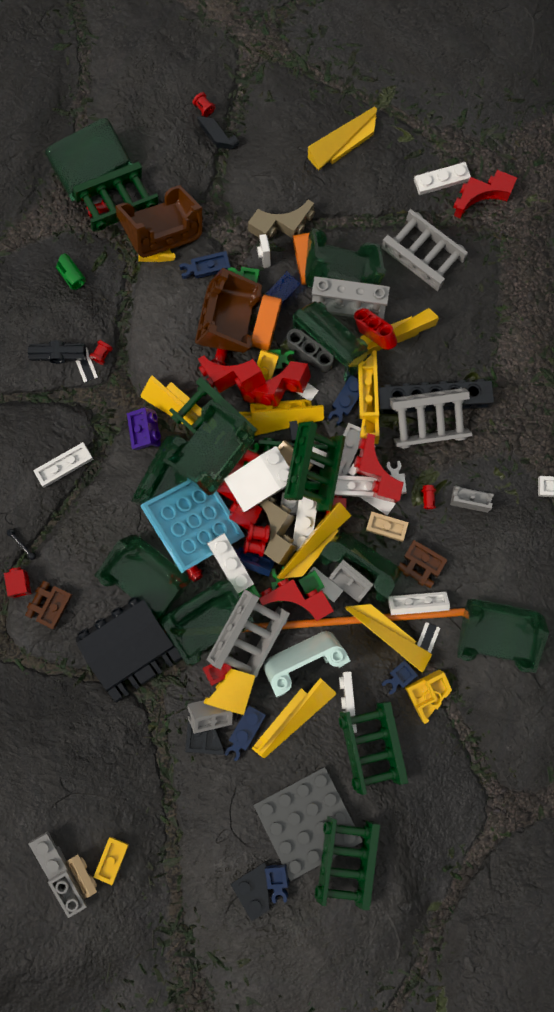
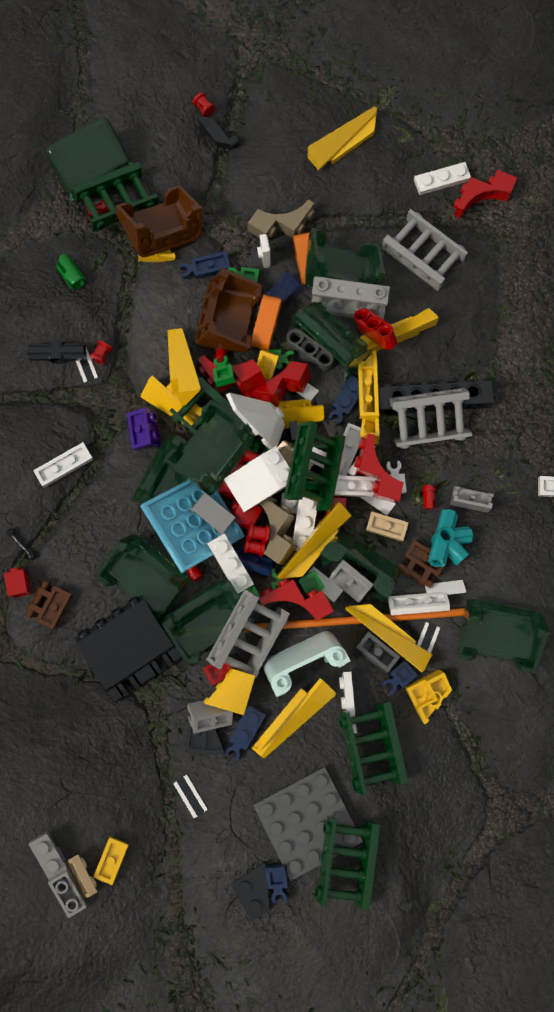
none -> yellow wedge [167,328,201,406]
none -> sticker [173,775,208,818]
none -> light grey hinge [190,493,235,534]
none -> green plate [213,356,235,387]
none -> white wedge [226,393,285,449]
none -> dark grey brick [355,632,400,673]
none -> white sticker [425,580,466,597]
none -> teal piece [428,509,473,567]

